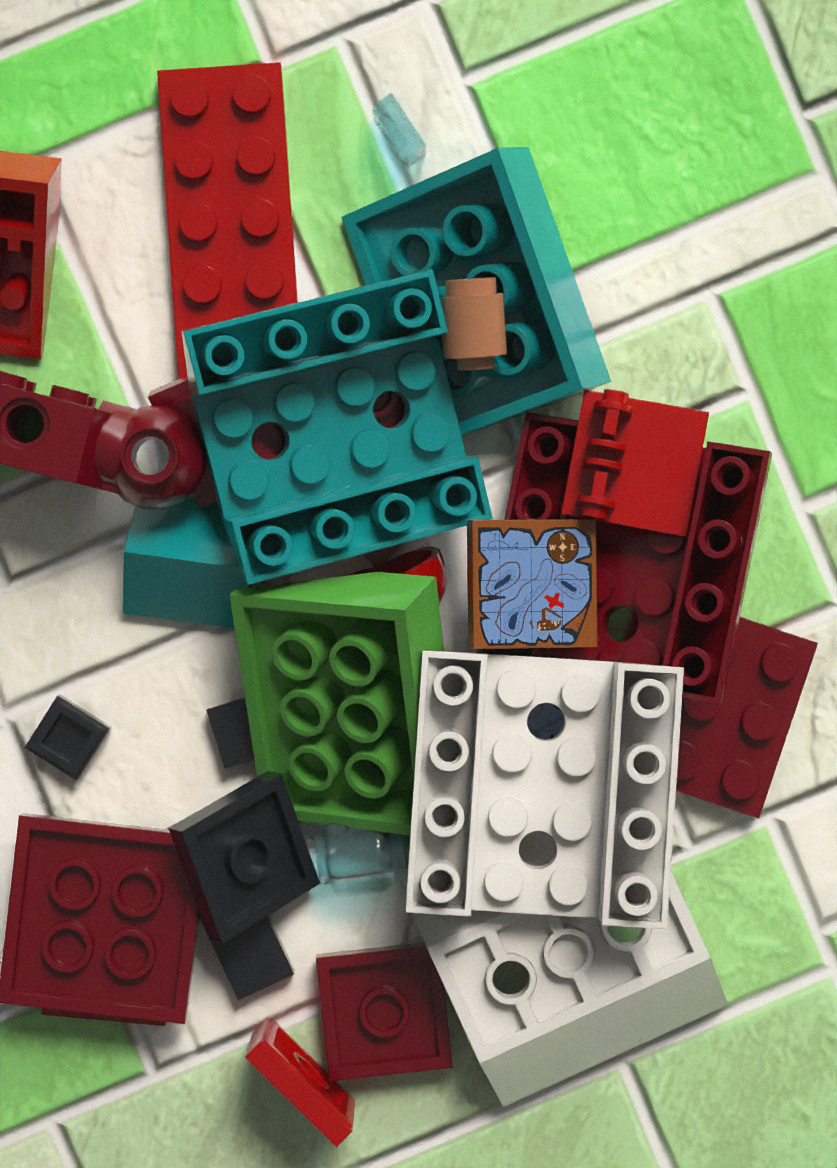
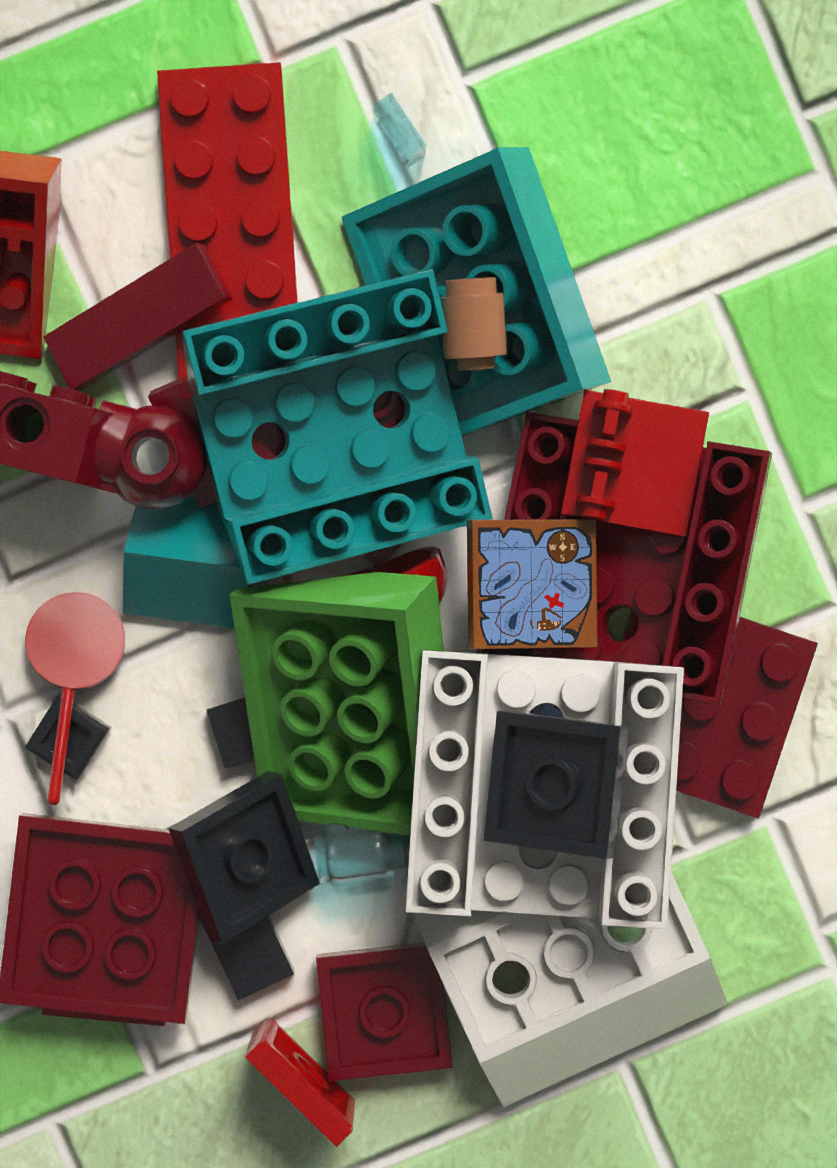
none -> piece [25,592,125,806]
none -> dark red tile [43,242,232,391]
none -> black plate [483,711,629,859]

